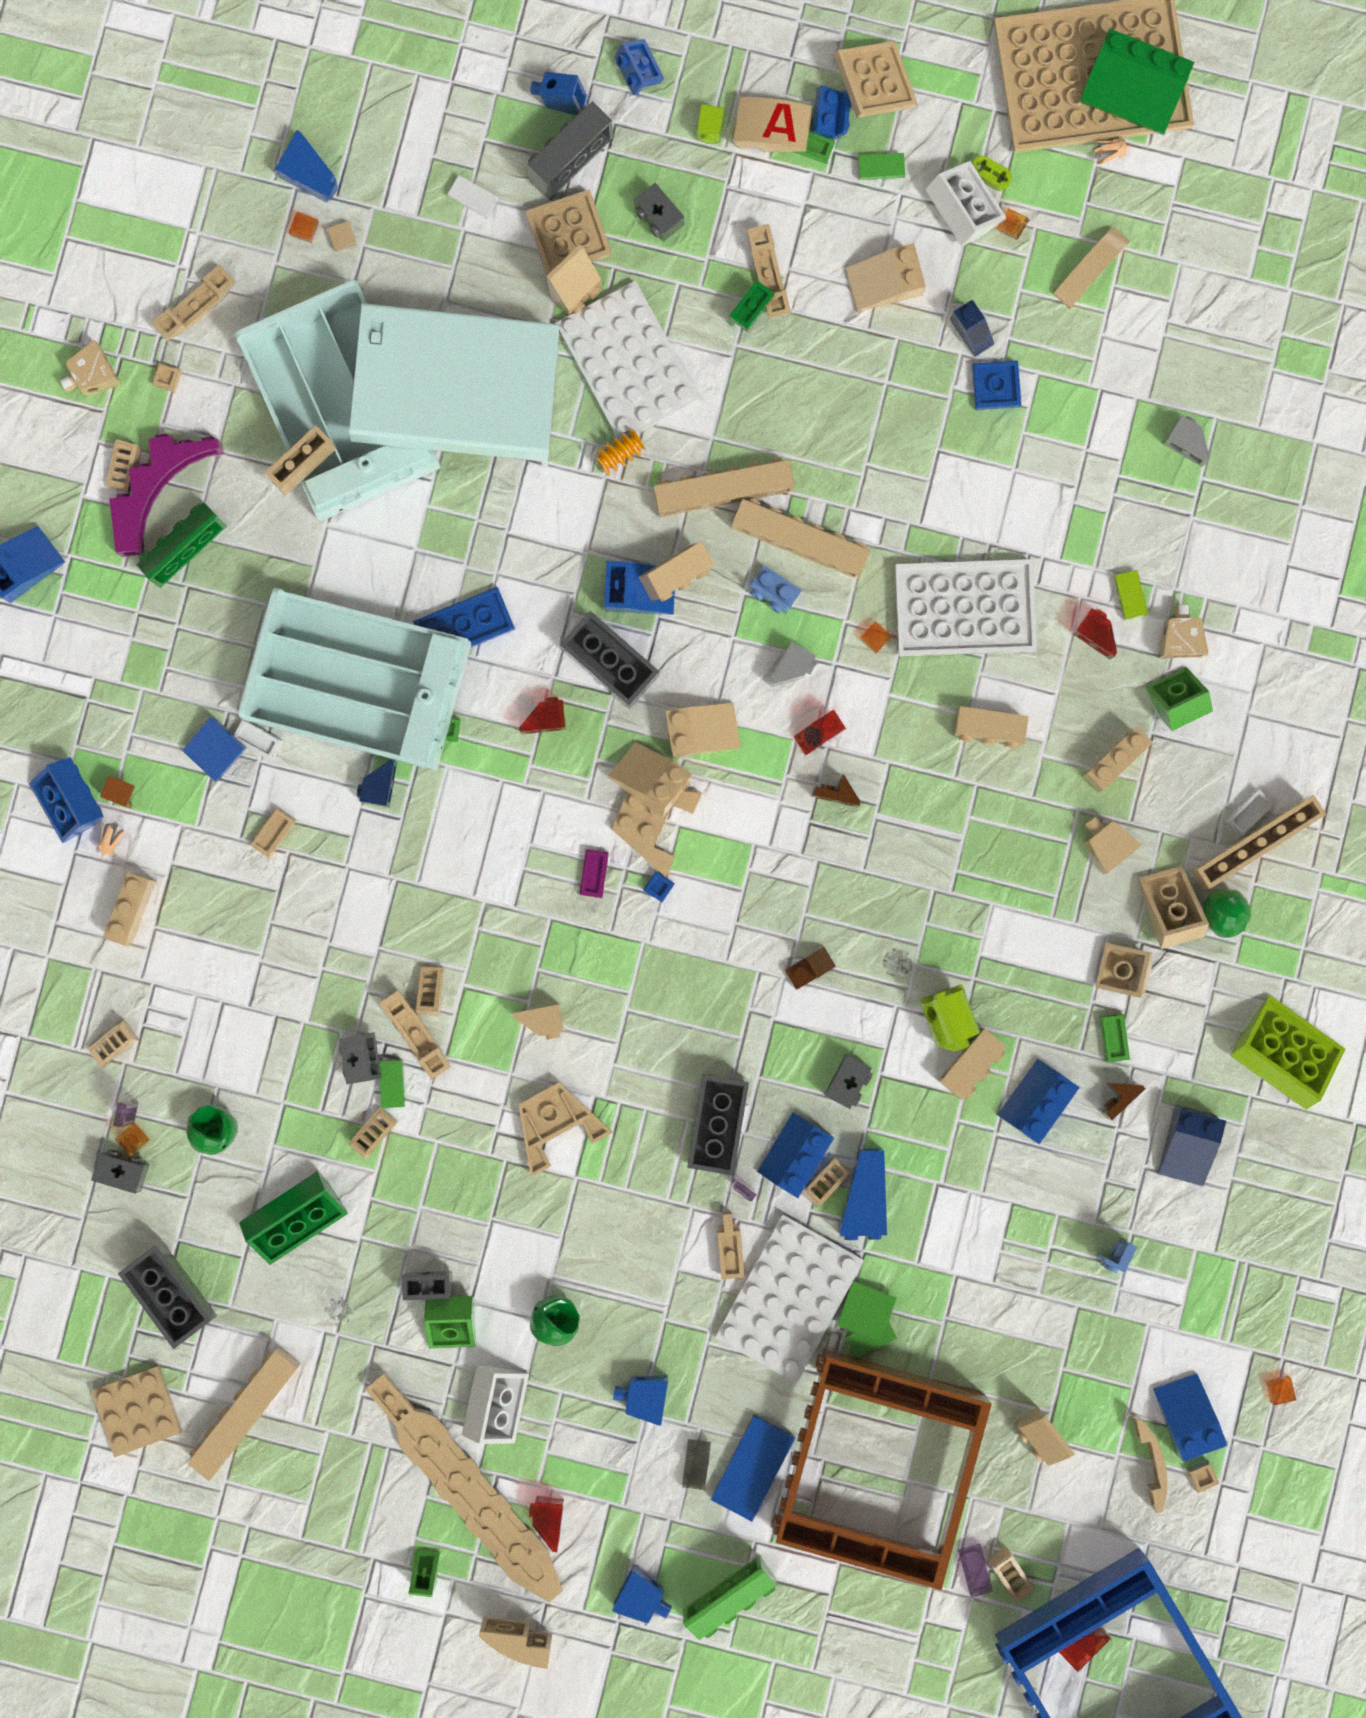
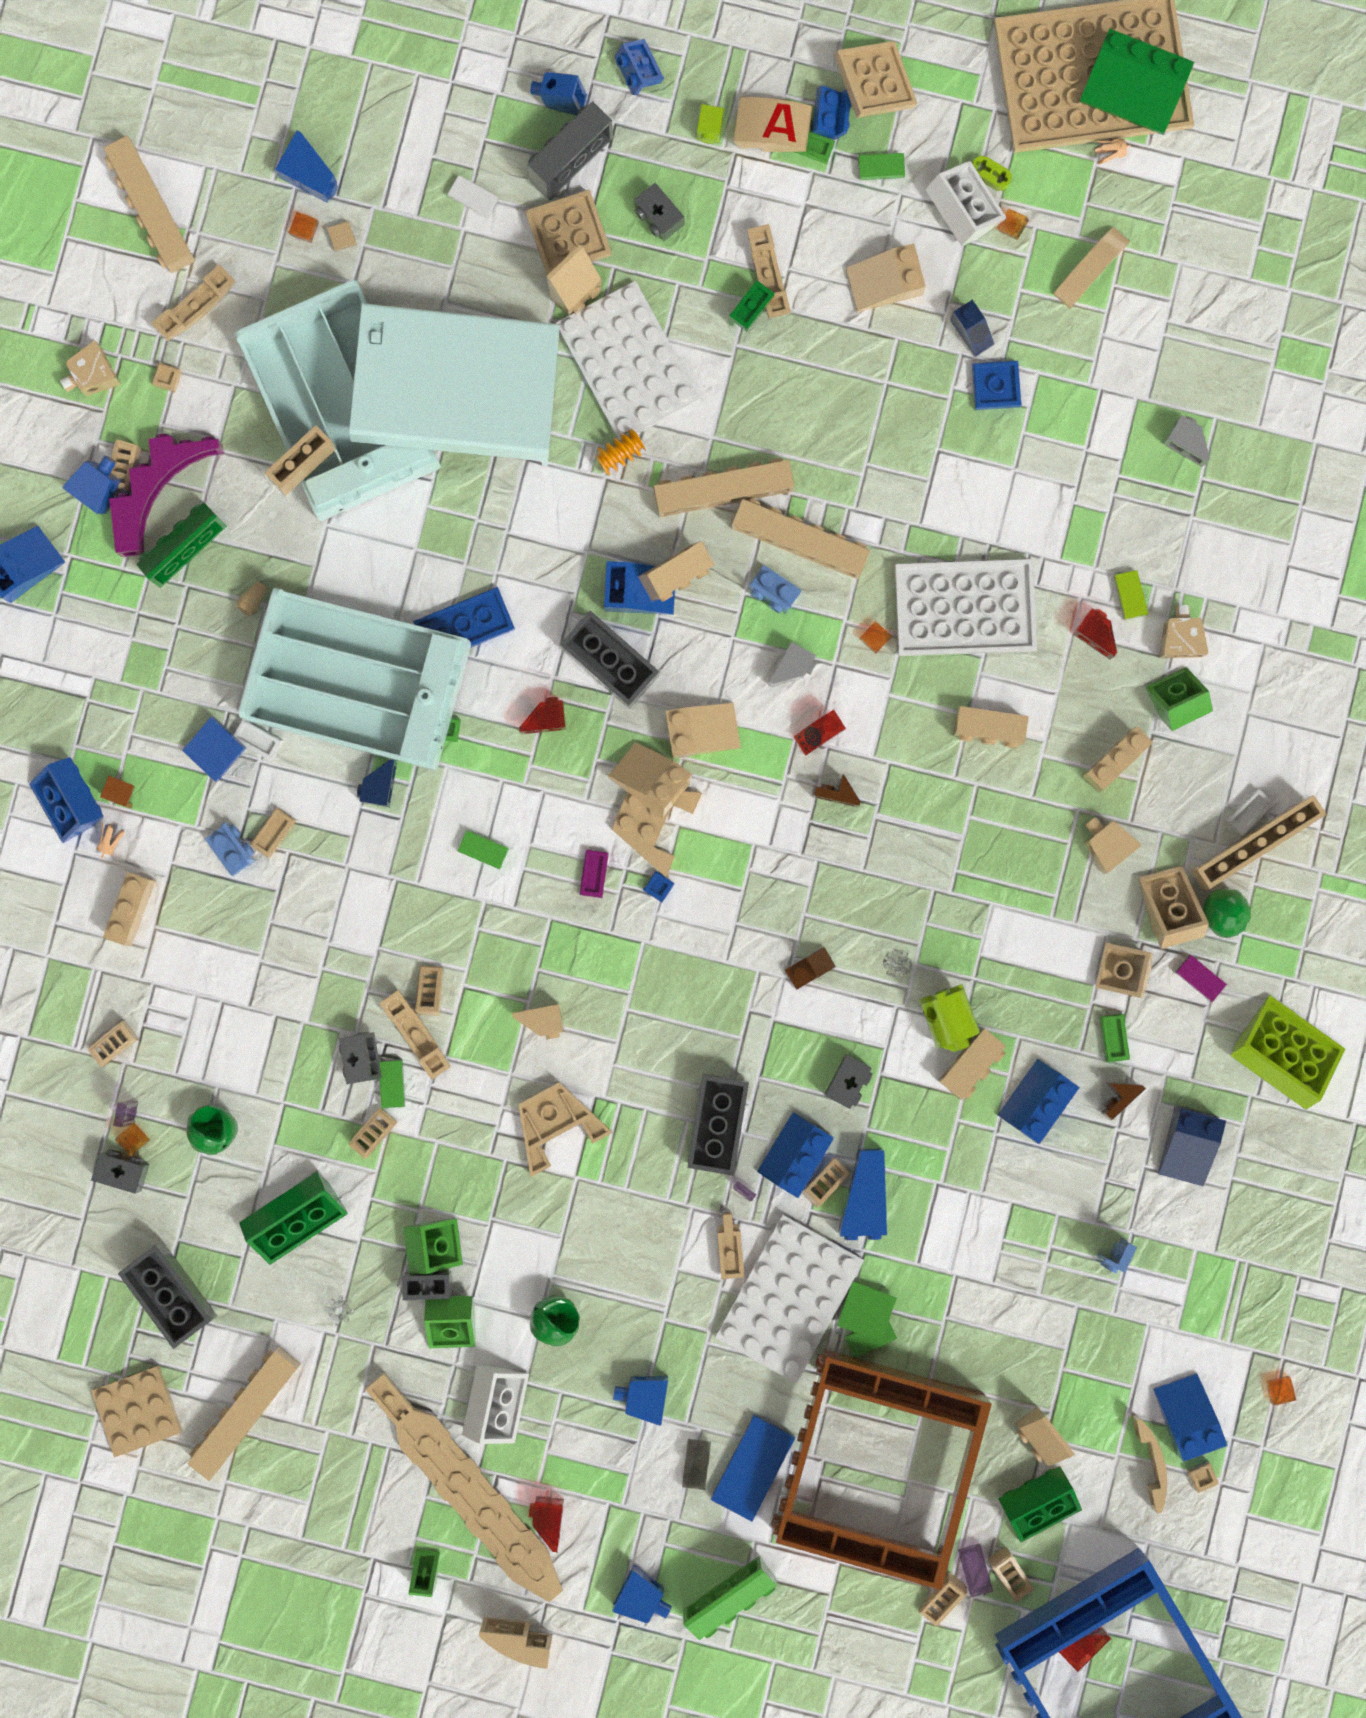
none -> blue torso [62,455,120,514]
none -> tan brick [104,135,195,273]
none -> medium blue bracket [205,822,256,877]
none -> tan cone [236,581,268,617]
none -> bright green slope [403,1218,463,1274]
none -> bright green tile [457,830,509,870]
none -> tan slope [918,1572,967,1627]
none -> green slope [998,1466,1082,1543]
none -> magenta tile [1175,955,1227,1002]

